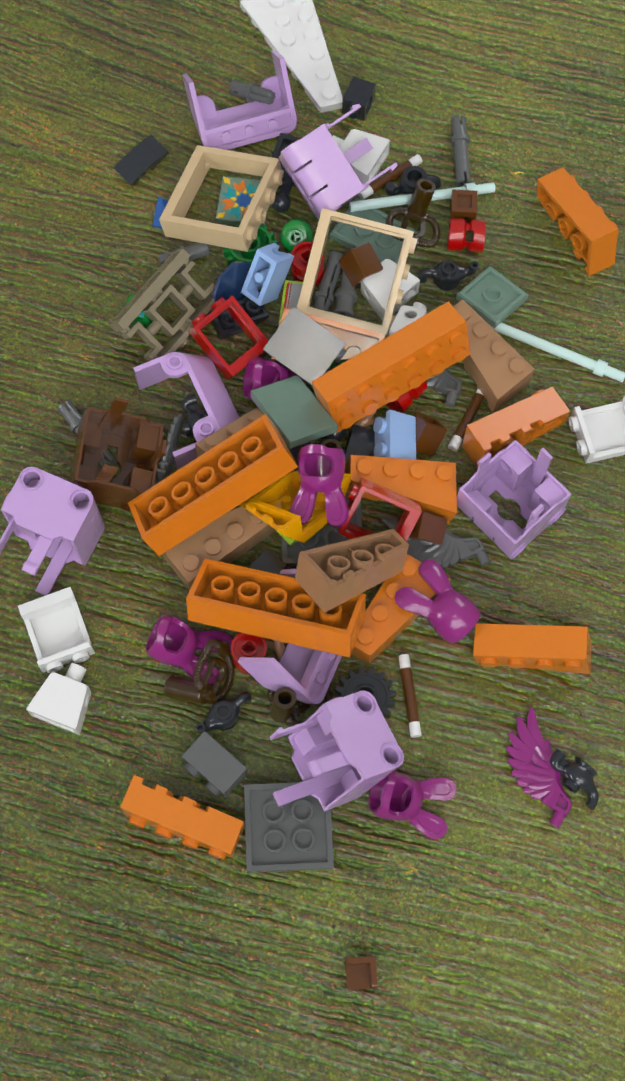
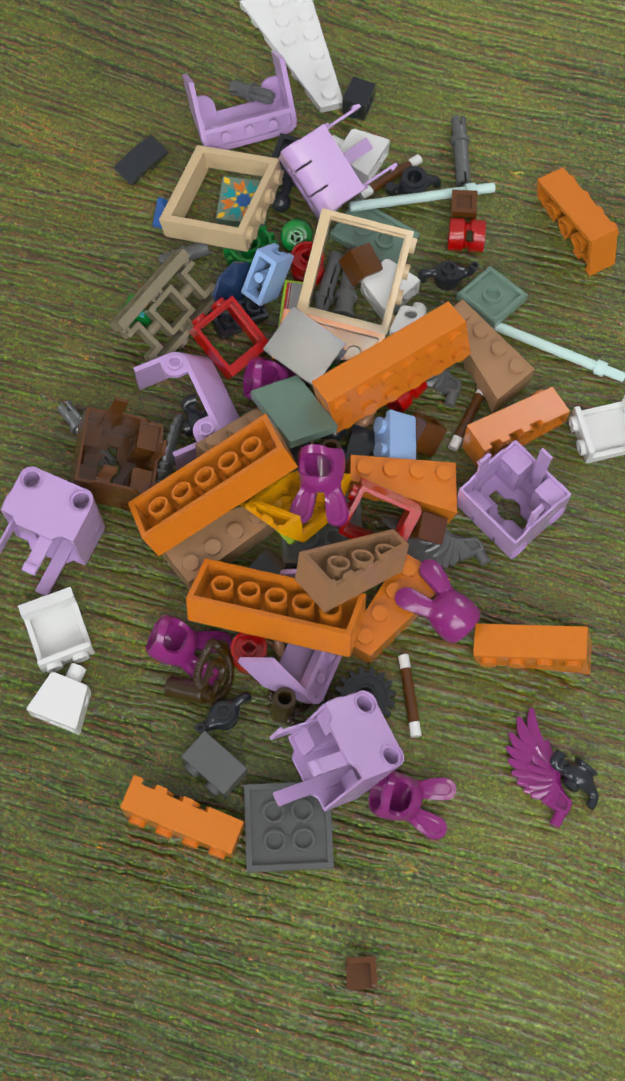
dark brown piece [386,178,441,248] -> none

